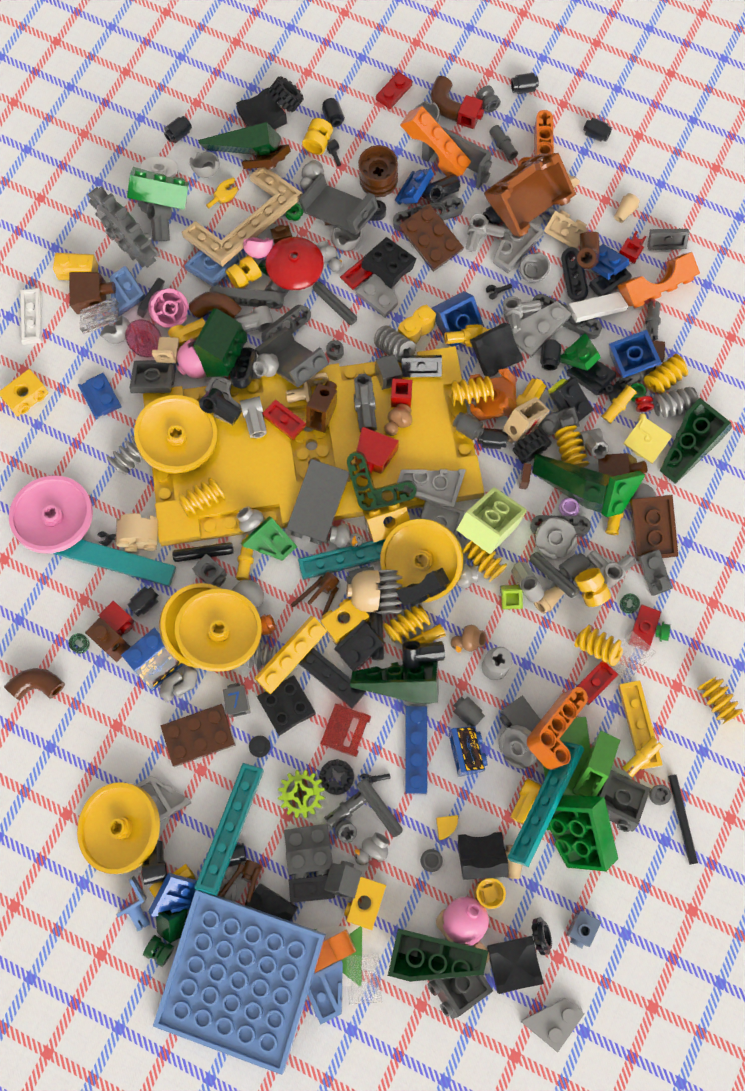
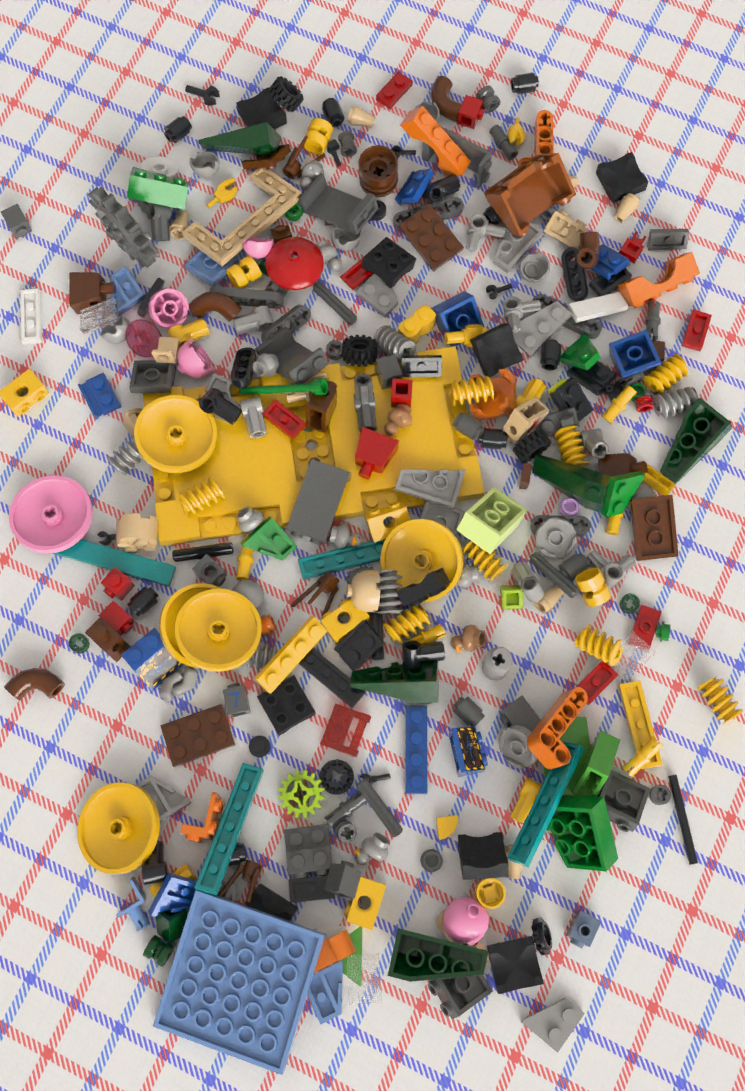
yellow brick [53,253,99,280] -> none
dark green slope [193,308,247,377] -> none
dark green beam [347,451,417,511] -> none
black brick [583,117,612,142] -> none
light yellow hat [623,413,672,464] -> none
dark grey hinge [638,549,673,596] -> none
none -> dark grey brick [1,203,32,239]
none -> red brick [101,567,135,601]
none -> tan tile [123,408,143,436]
none -> tan cone [170,210,189,240]
none -> orange bracket [180,792,224,843]
none -> black bar [185,85,220,106]
none -> green piece [239,378,328,395]
none -> reddish brown plant [282,136,325,179]
none -> dark grey bush [338,131,357,157]
none -> black tyre [342,335,378,367]
none -> tan cone [347,106,375,128]
none -> black hand [391,145,416,160]
none -> yellow hand [507,117,525,146]
none -> black brick [596,152,649,203]
none -> yellow tile [642,463,676,496]
none -> red plate [681,309,712,351]

